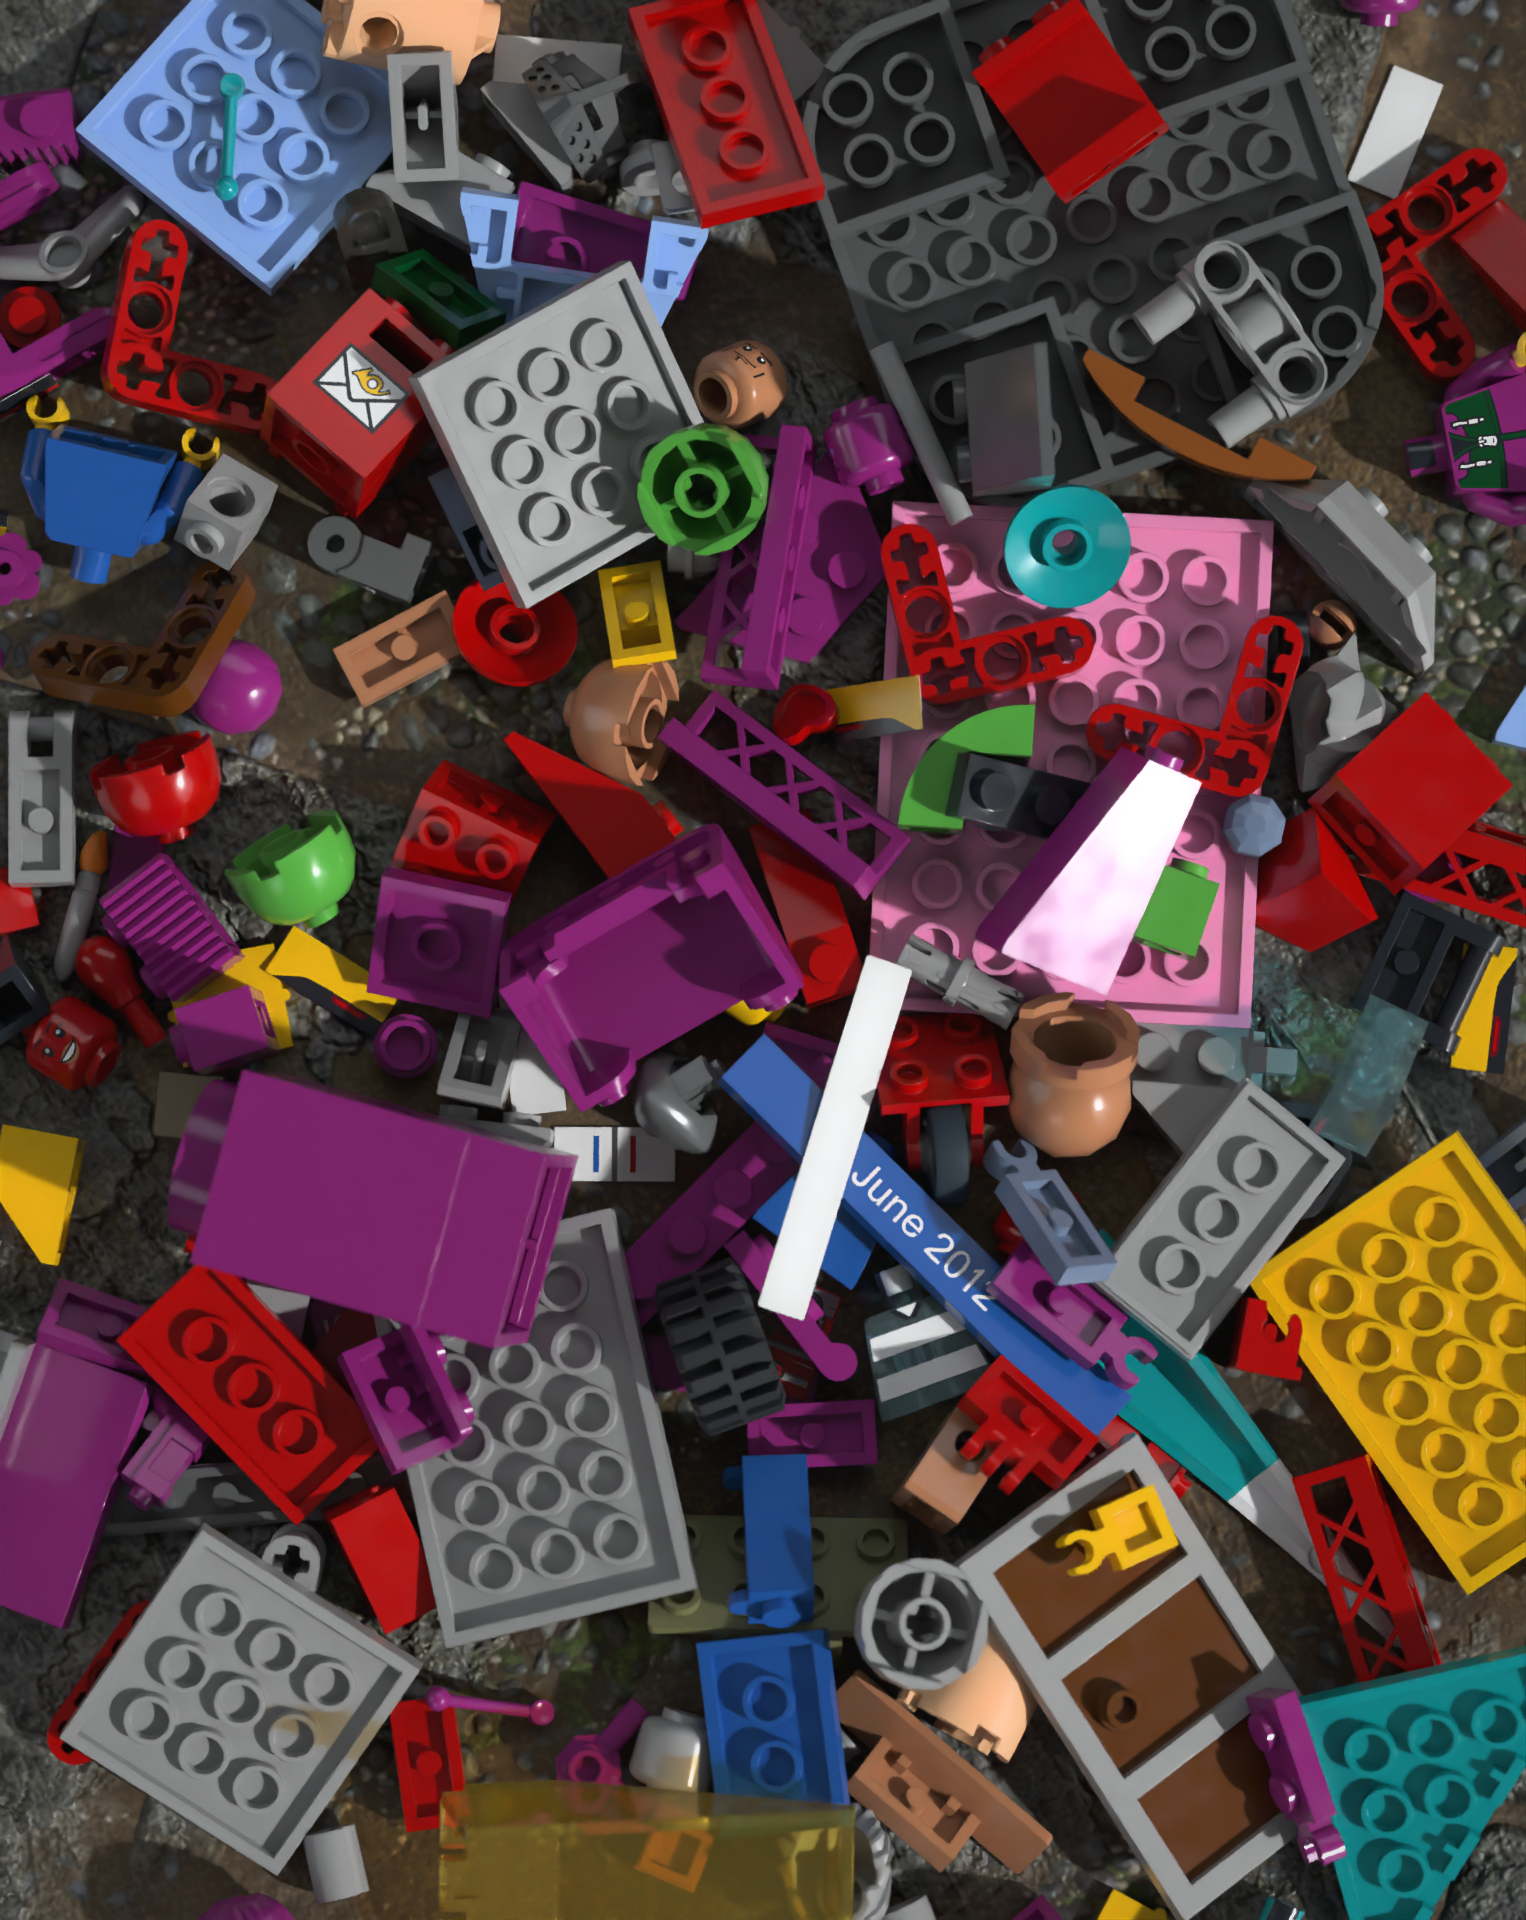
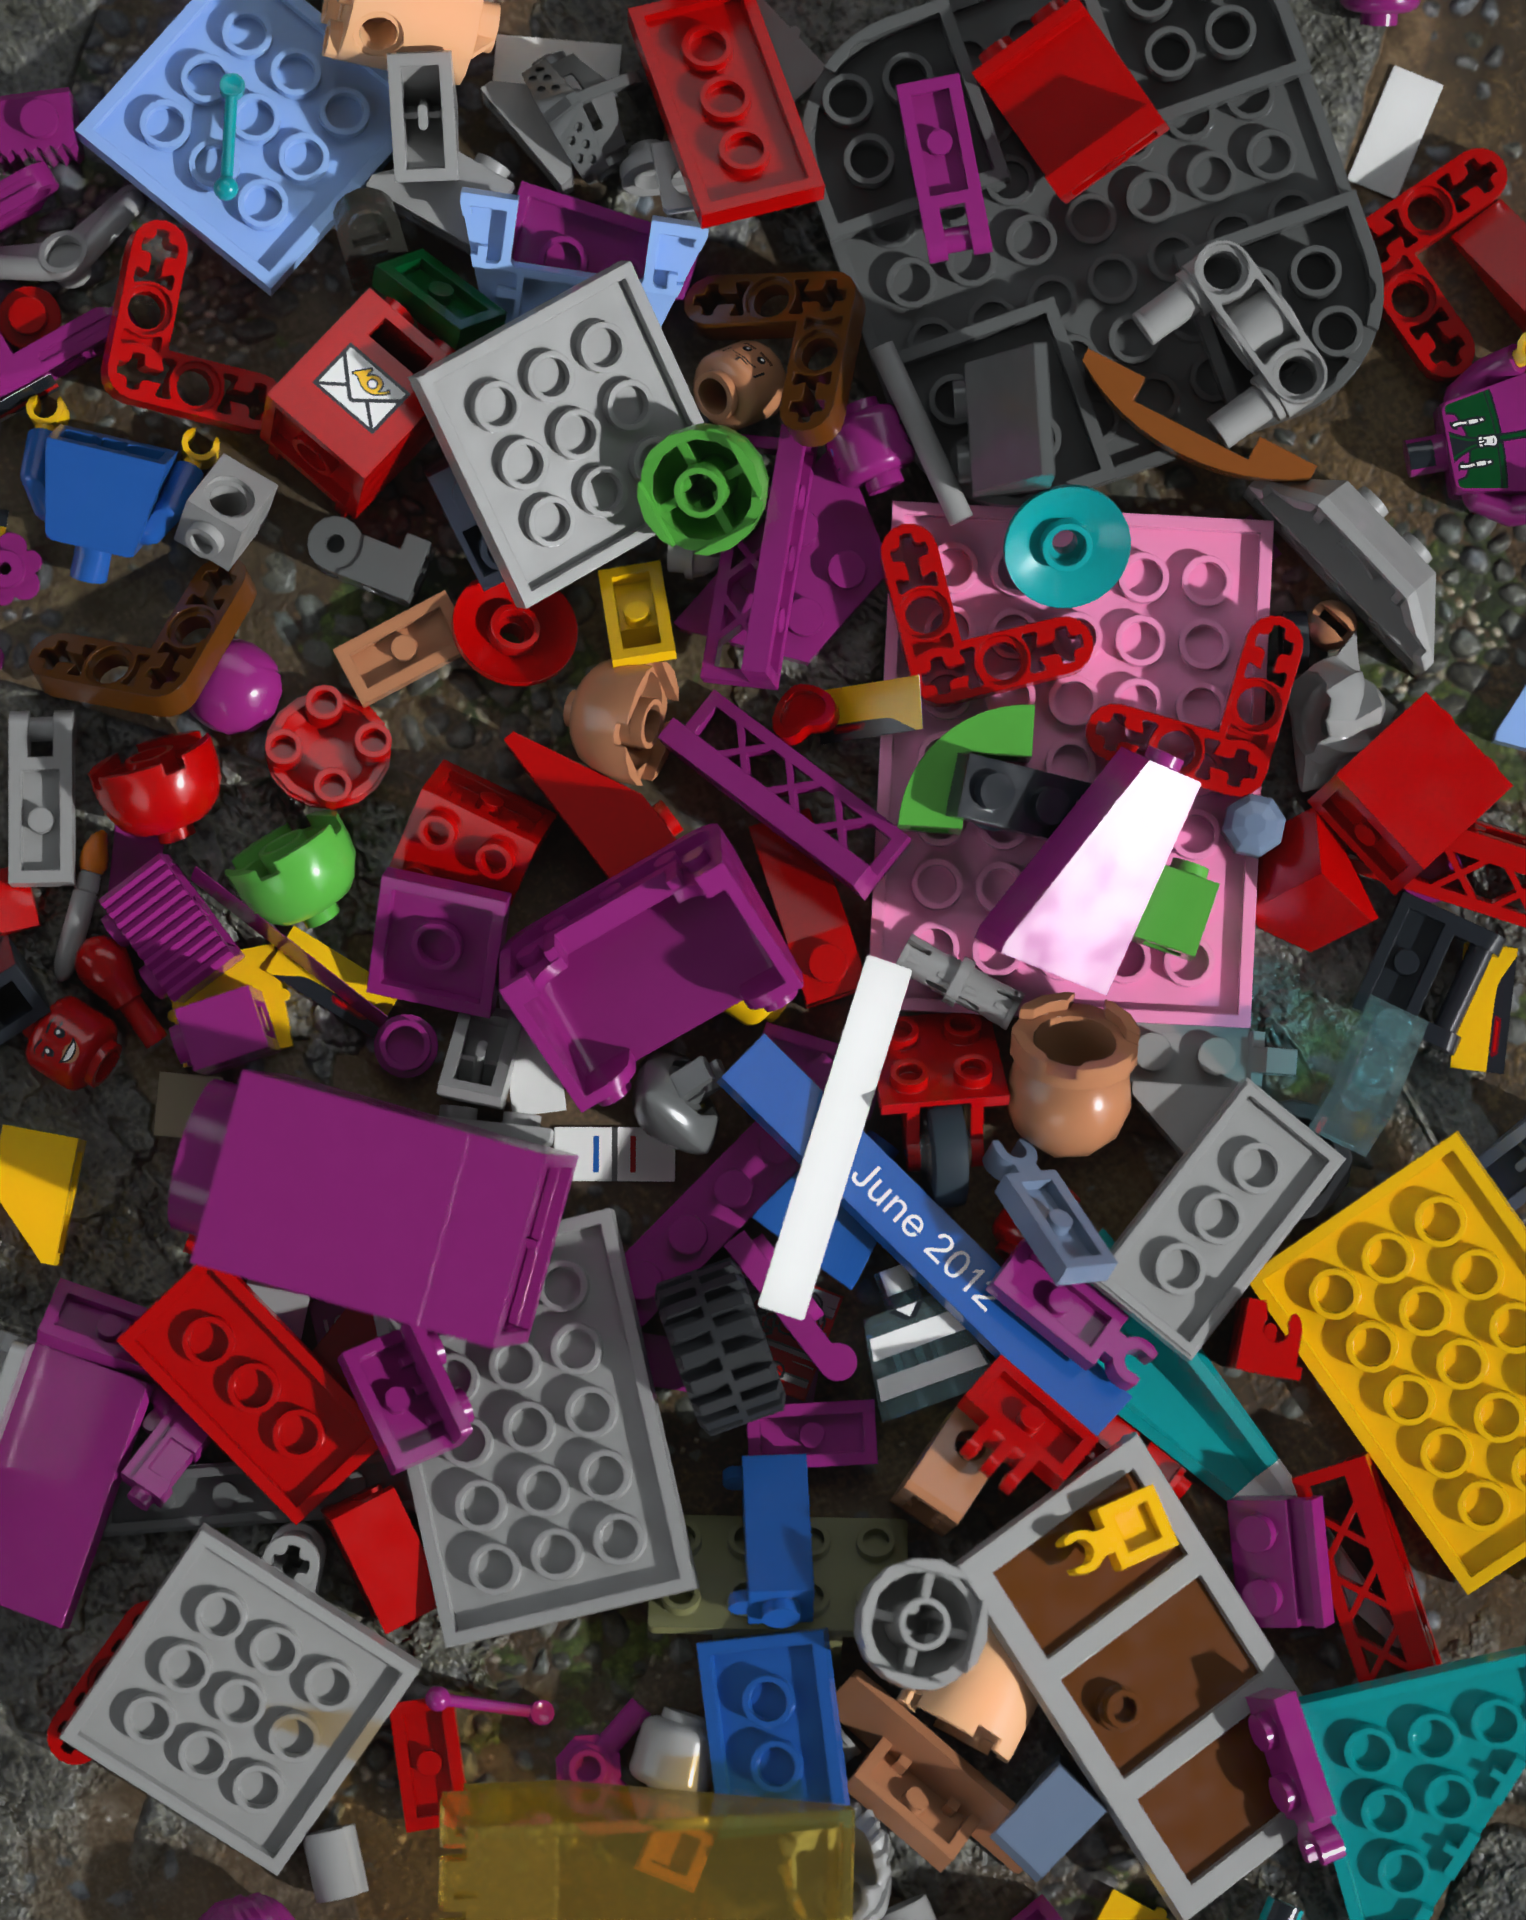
none -> magenta sticker [190,866,388,1028]
none -> red dish [264,685,392,810]
none -> reddish brown beam [684,271,866,448]
none -> magenta plate [896,73,993,264]
none -> sand blue slope [989,1754,1107,1882]
none -> magenta plate [1227,1495,1335,1628]

